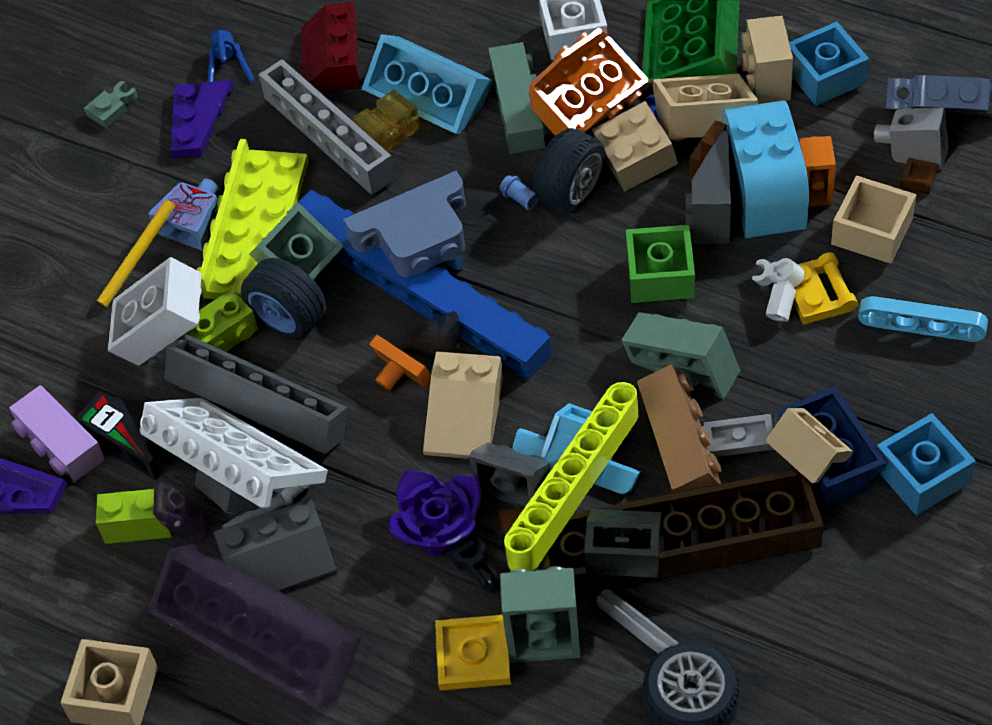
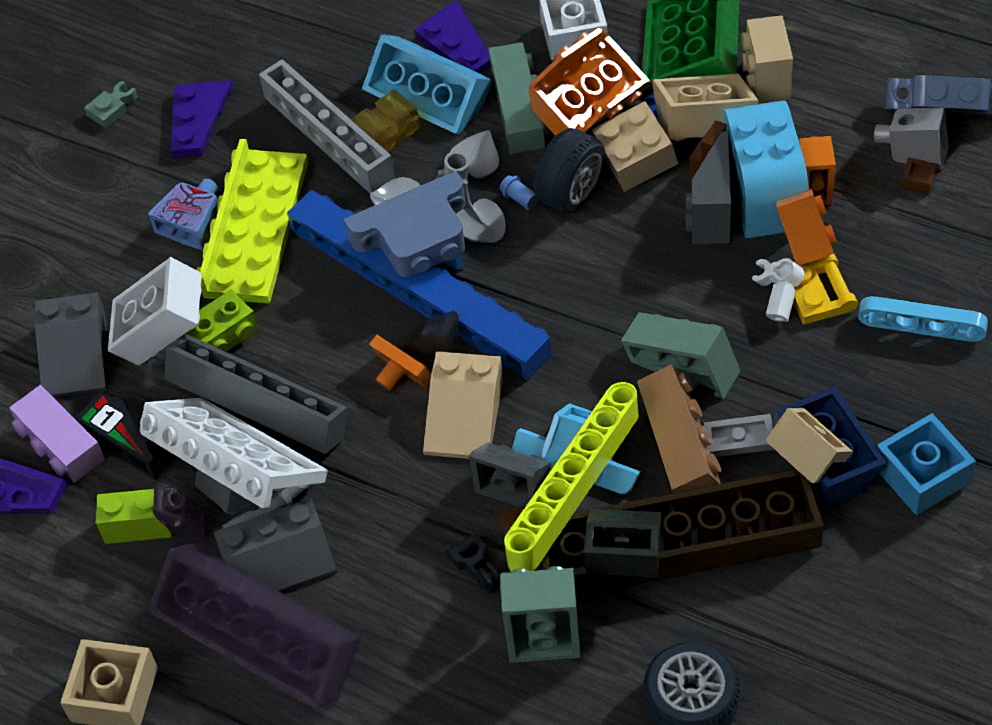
yellow bar [97,199,176,308] -> none
blue plant [207,30,255,82] -> none
black wheel [241,258,326,339] -> none
sand green slope [249,203,344,279] -> none
dark red slope [301,2,360,92] -> none
dark purple brick [388,470,481,556] -> none
yellow plate [435,615,511,691] -> none
light grey axle [596,589,679,654] -> none
bright green brick [626,225,695,303] -> none
dark azure brick [789,21,869,106] -> none
tan piece [831,176,916,264] -> none
none -> dark grey slope [35,292,107,398]
none -> light grey plant [370,130,506,243]
none -> dark purple wing [414,0,491,74]
none -> orange brick [775,188,837,266]

